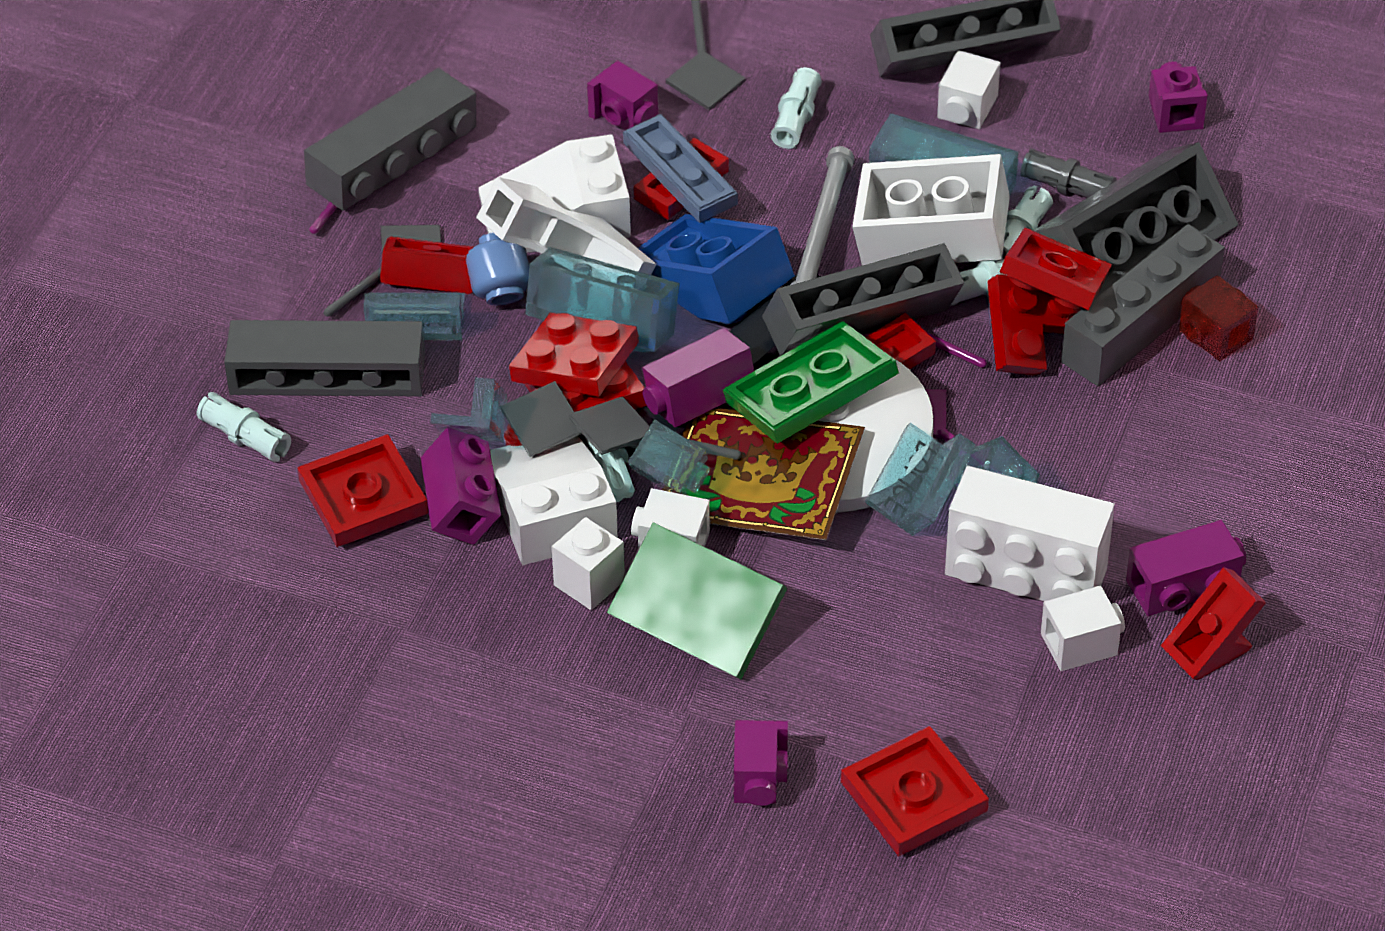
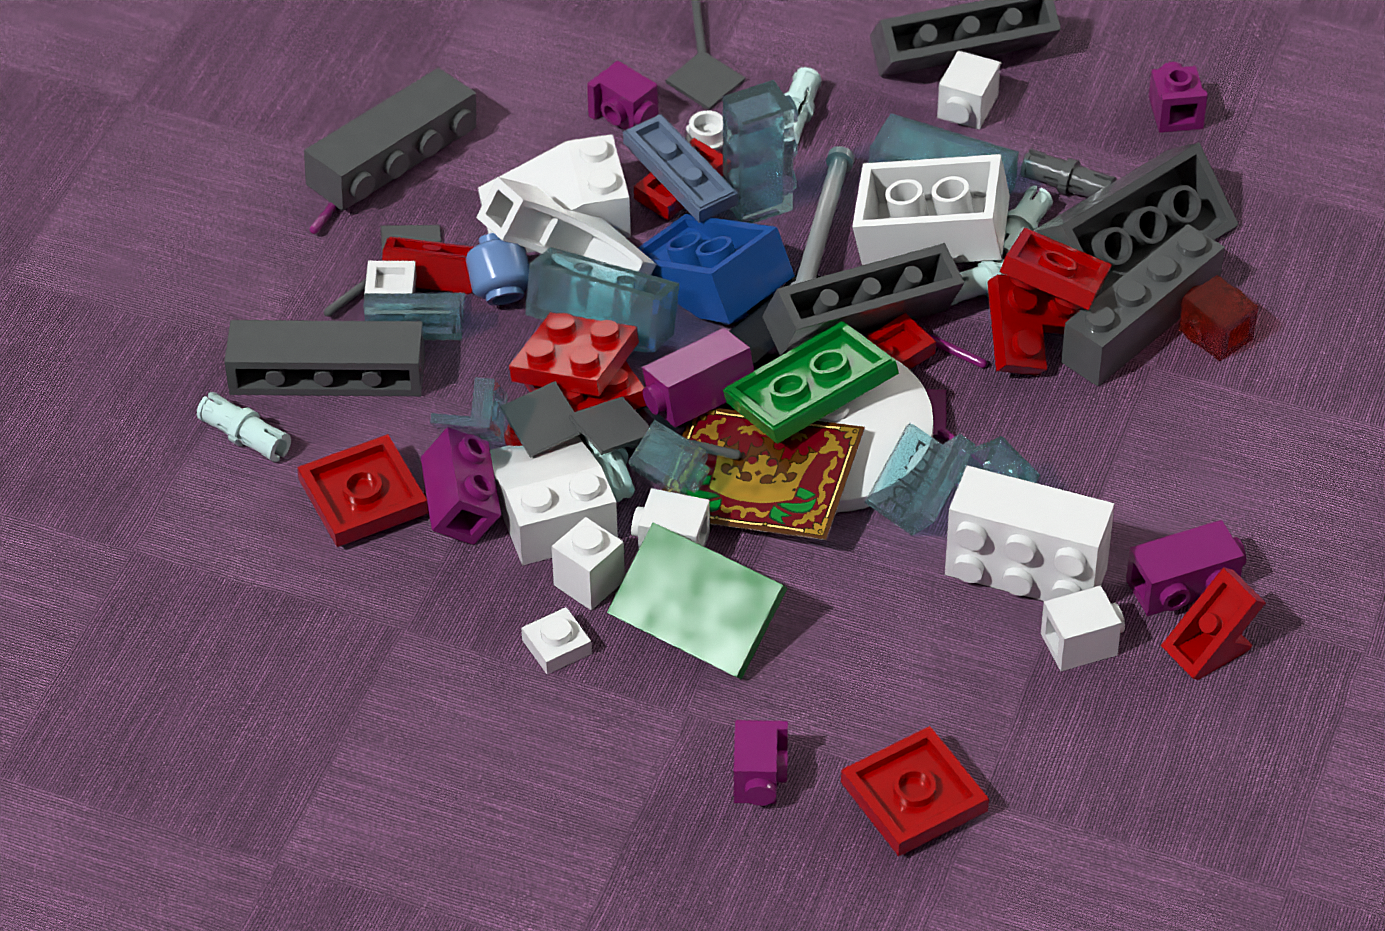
none -> white plate [364,261,416,308]
none -> white plate [521,607,592,675]
none -> white plate [686,111,730,150]
none -> clear light blue brick [723,80,798,223]

